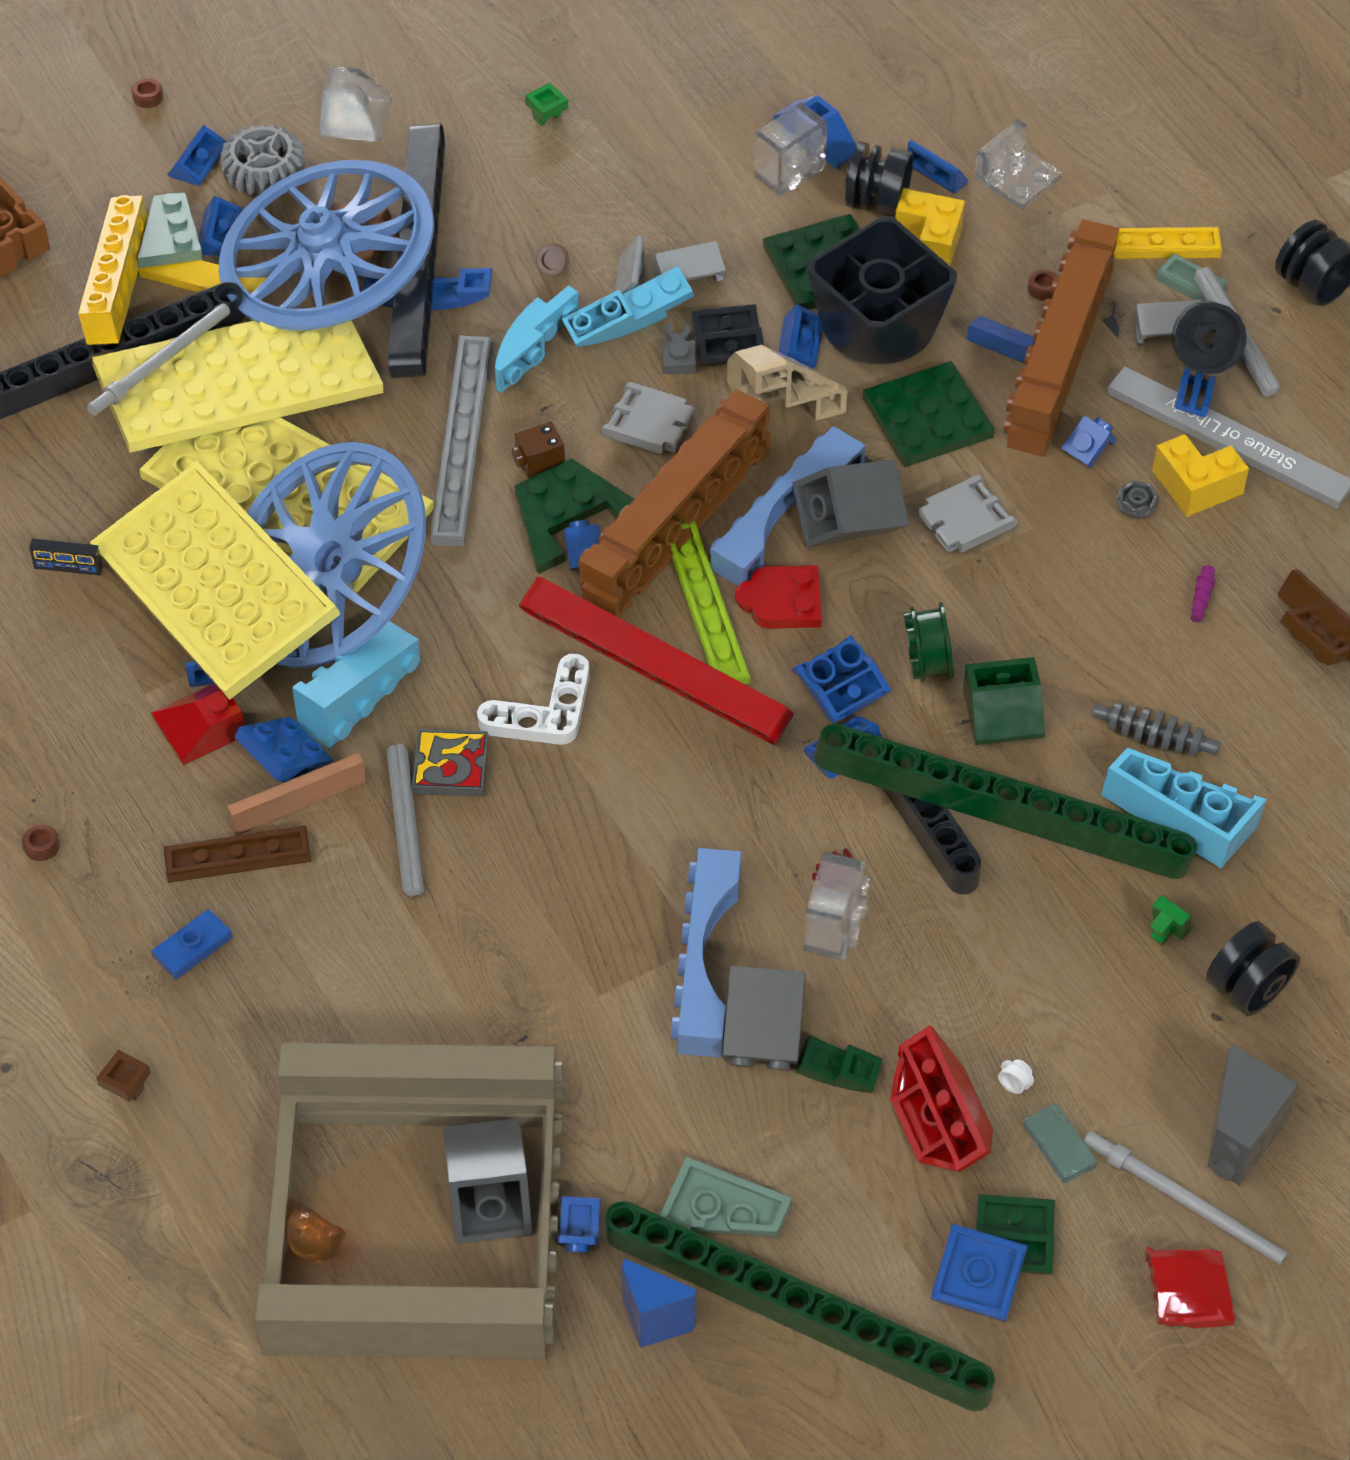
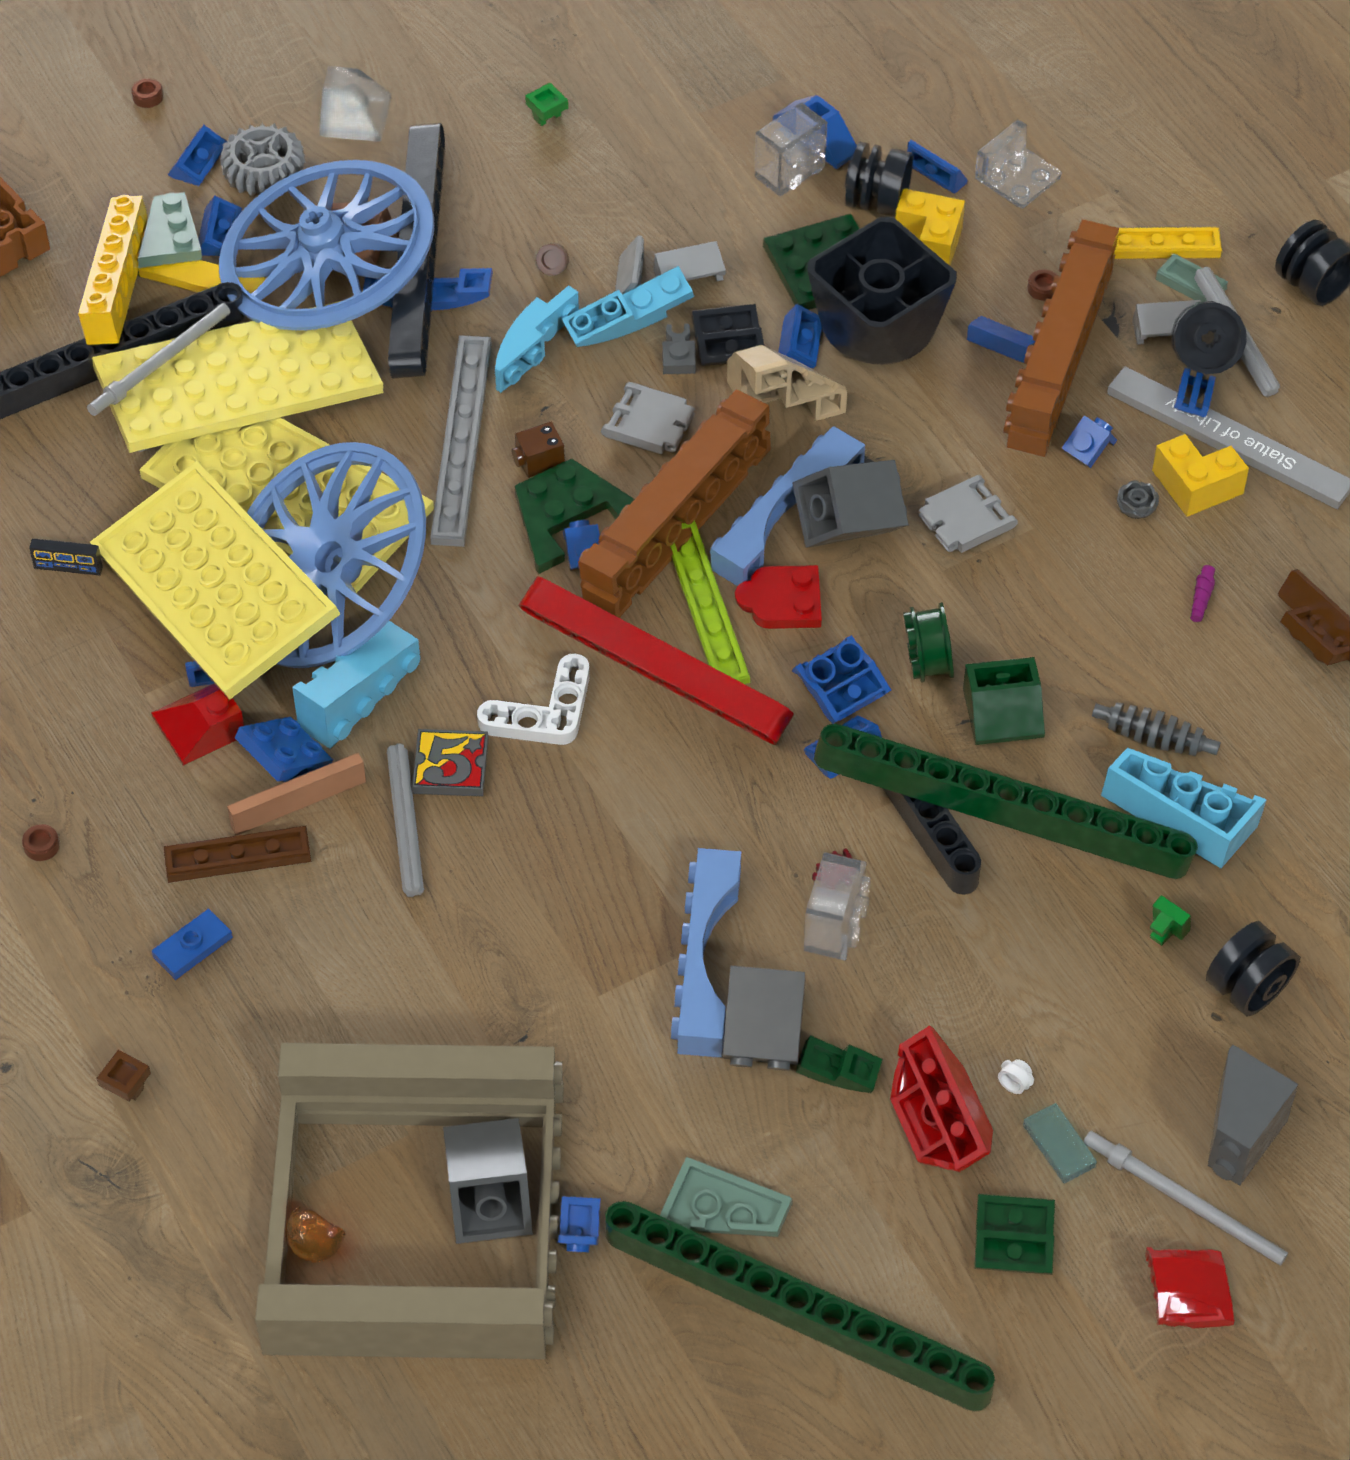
blue slope [622,1259,697,1348] -> none
dark green plate [862,361,994,468] -> none
blue tile [930,1224,1027,1322] -> none

